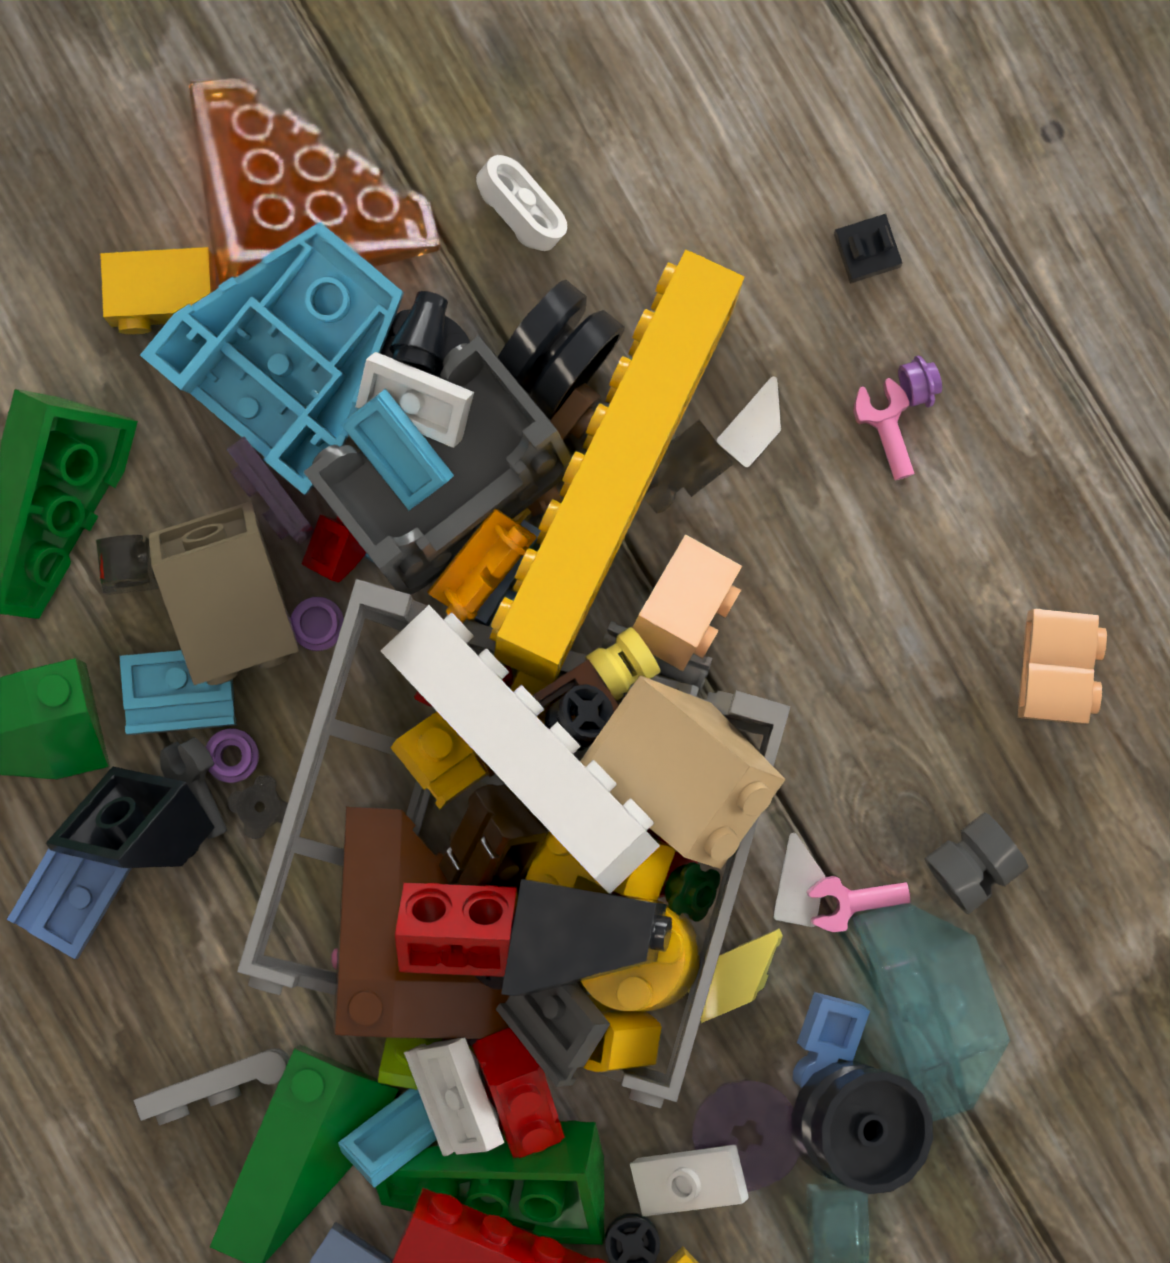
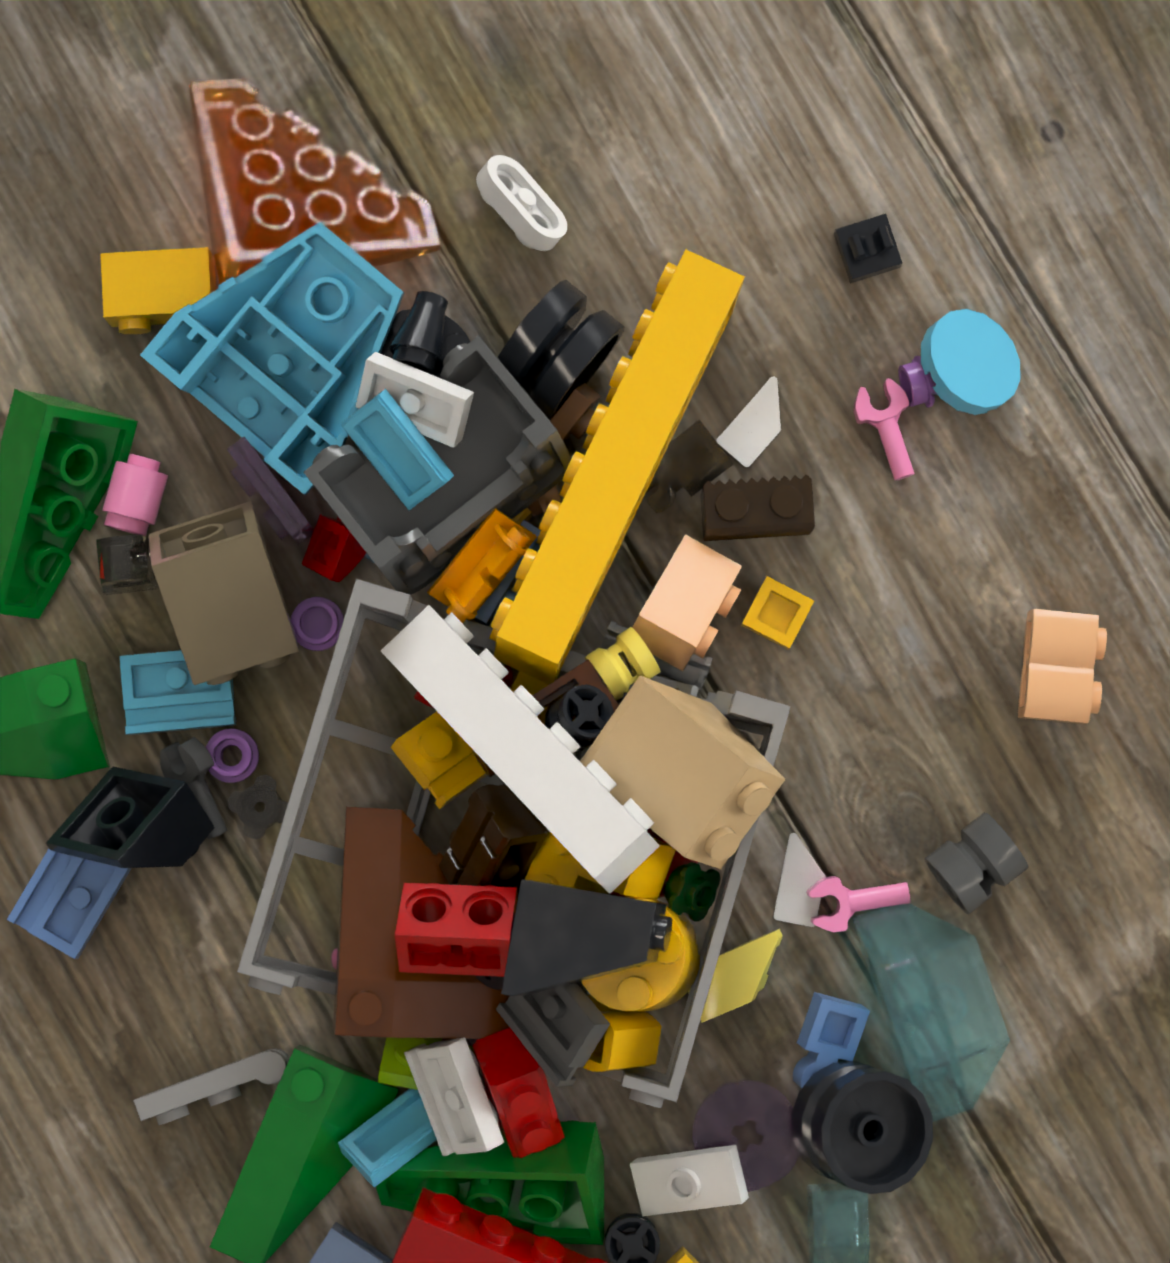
none -> bright pink brick [102,454,168,537]
none -> dark brown brick [700,475,815,541]
none -> yellow plate [741,576,814,650]
none -> medium azure tile [921,309,1021,415]

